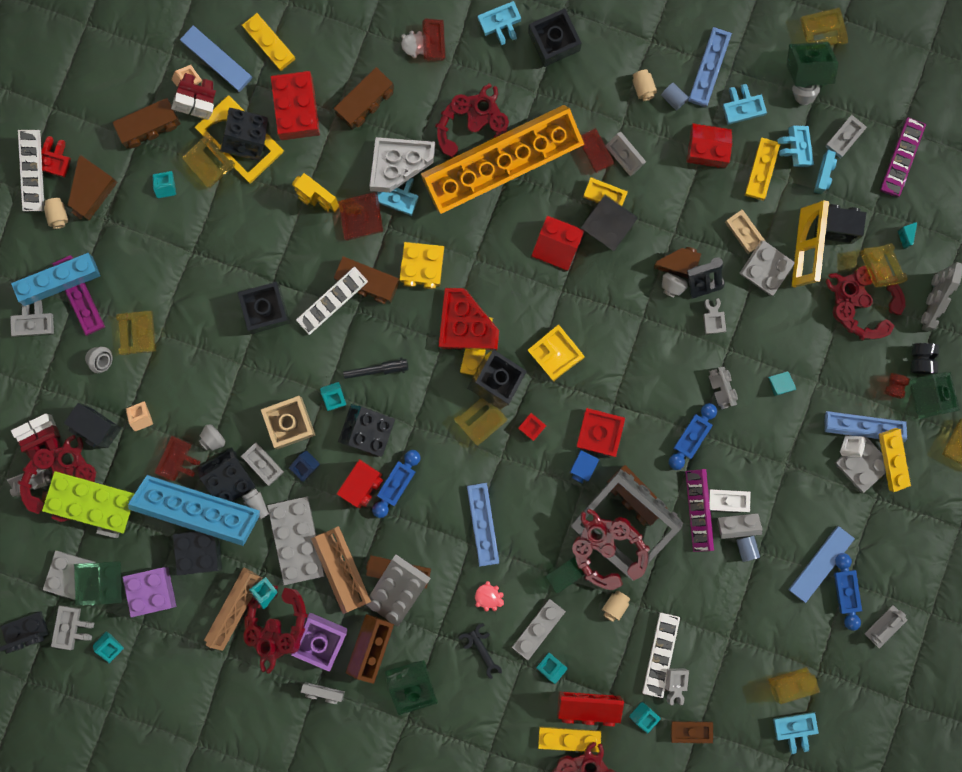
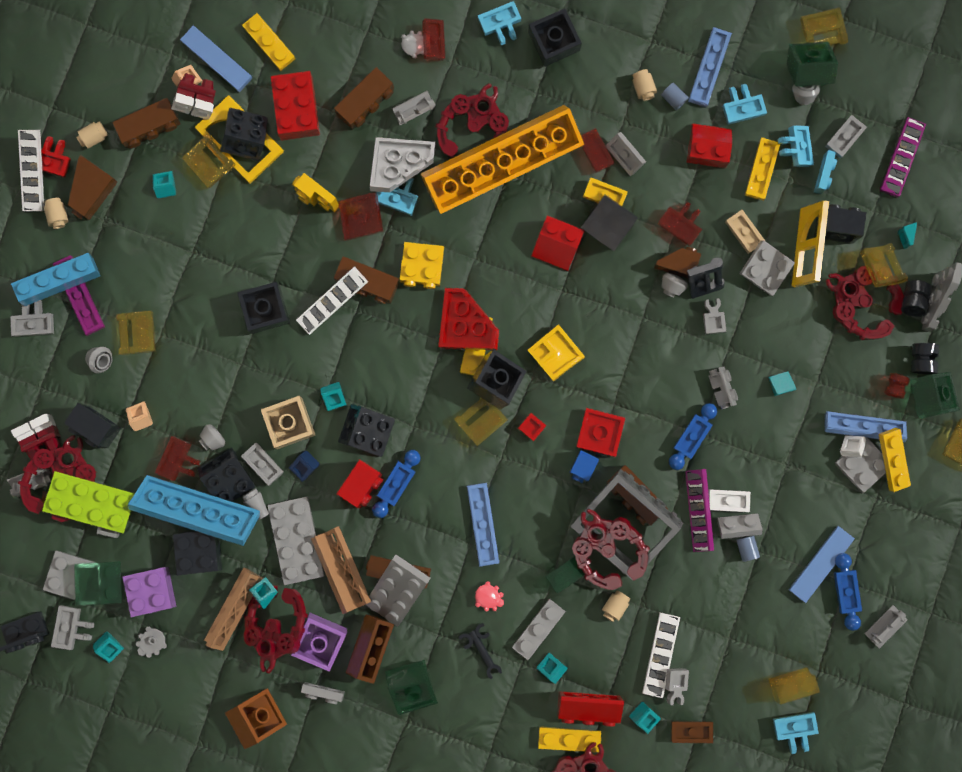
black pin [344,357,409,379] -> none
none -> tan brick [76,121,108,149]
none -> light grey piece [136,627,167,658]
none -> dark orange slope [225,688,287,749]
none -> light grey hinge [392,91,436,125]
none -> clear red hinge [658,202,702,247]
none -> black wheel [901,280,932,317]

